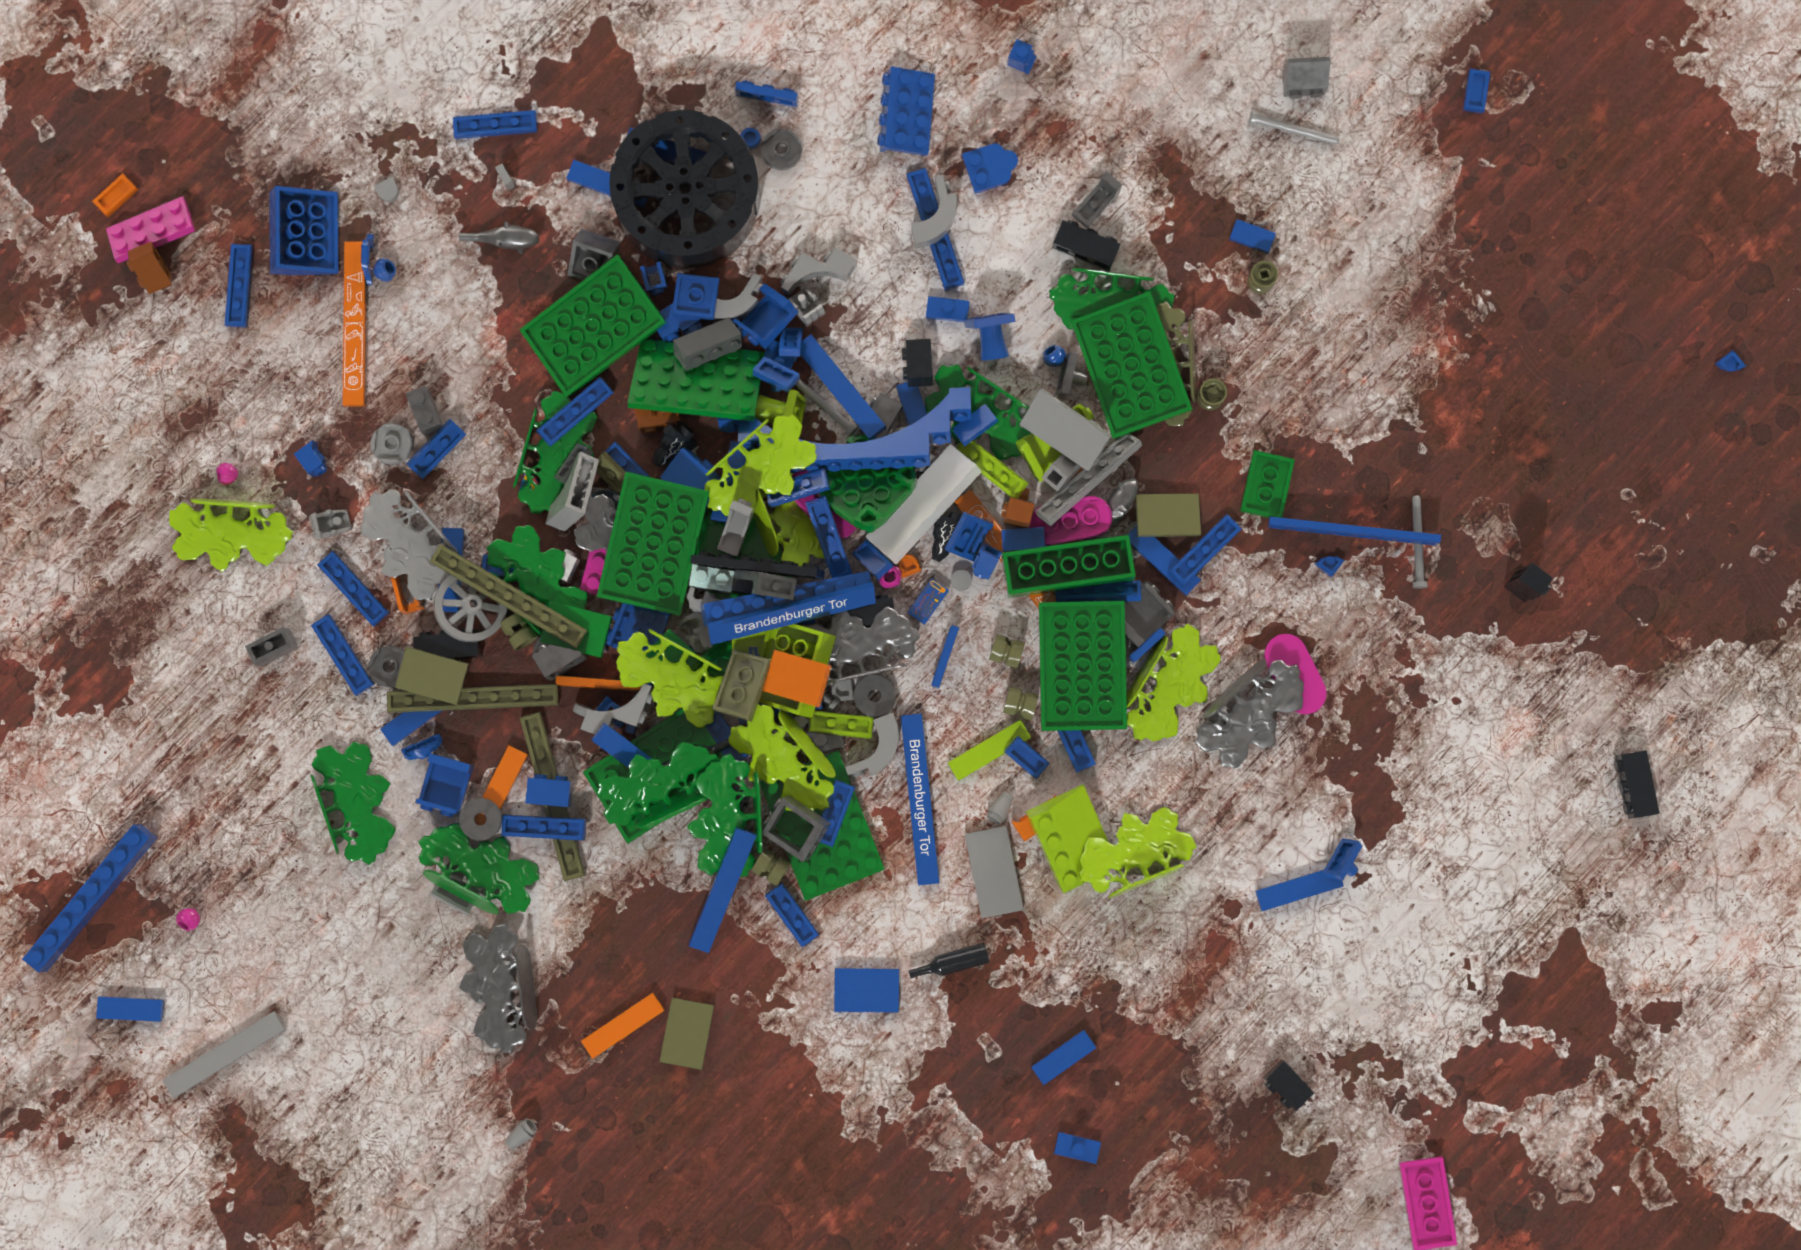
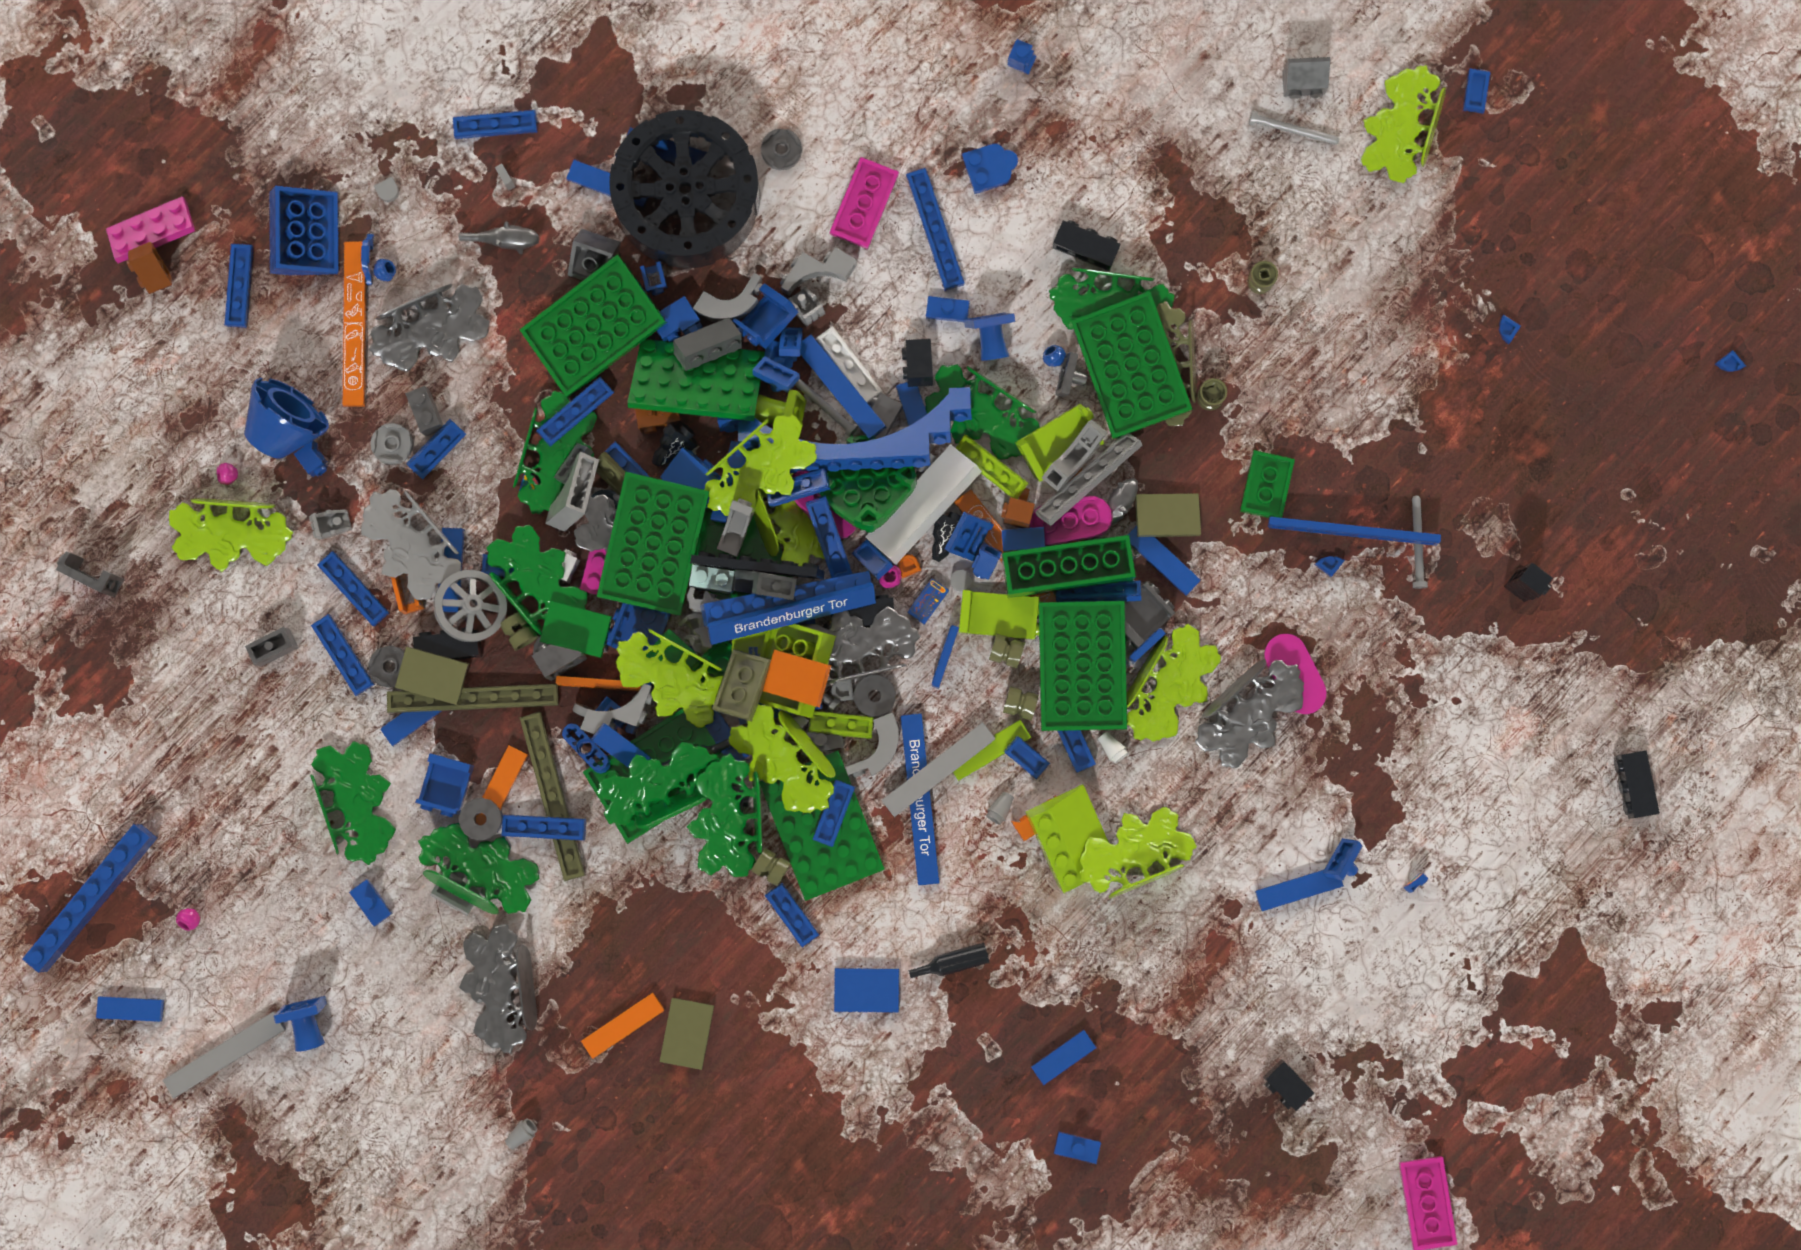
orange tile [92,173,139,217] -> none
blue plate [401,734,443,760] -> none
olive tile [429,544,588,649] -> none
blue brick [525,774,573,807] -> none
blue tile [672,273,720,320] -> none
blue tile [688,827,757,953] -> none
blue plate [735,81,799,107] -> none
blue tile [740,128,761,150] -> none
flat silver window [762,795,831,862] -> none
blue bracket [877,66,935,156] -> none
light grey arch [911,175,957,249] -> none
blue tile [952,404,998,446] -> none
light grey tile [965,826,1024,918] -> none
light grey tile [1019,389,1112,472] -> none
flat silver bracket [1071,171,1123,229] -> none
blue tile [1168,514,1242,587] -> none
blue tile [1229,219,1276,254] -> none
none -> flat silver panel [56,551,125,597]
none -> blue cone [244,378,329,459]
none -> blue plant [274,996,327,1052]
none -> blue tile [349,879,393,927]
none -> flat silver plant [369,284,490,372]
none -> blue beam [562,724,611,773]
none -> white tile [816,326,883,404]
none -> dark pink plate [829,157,899,249]
none -> light grey tile [881,722,995,817]
none -> lime panel [959,590,1042,640]
none -> white cone [1098,732,1128,764]
none -> lime plant [1361,65,1446,183]
none -> blue tile [1404,873,1428,893]
none -> blue tile [1499,315,1521,344]

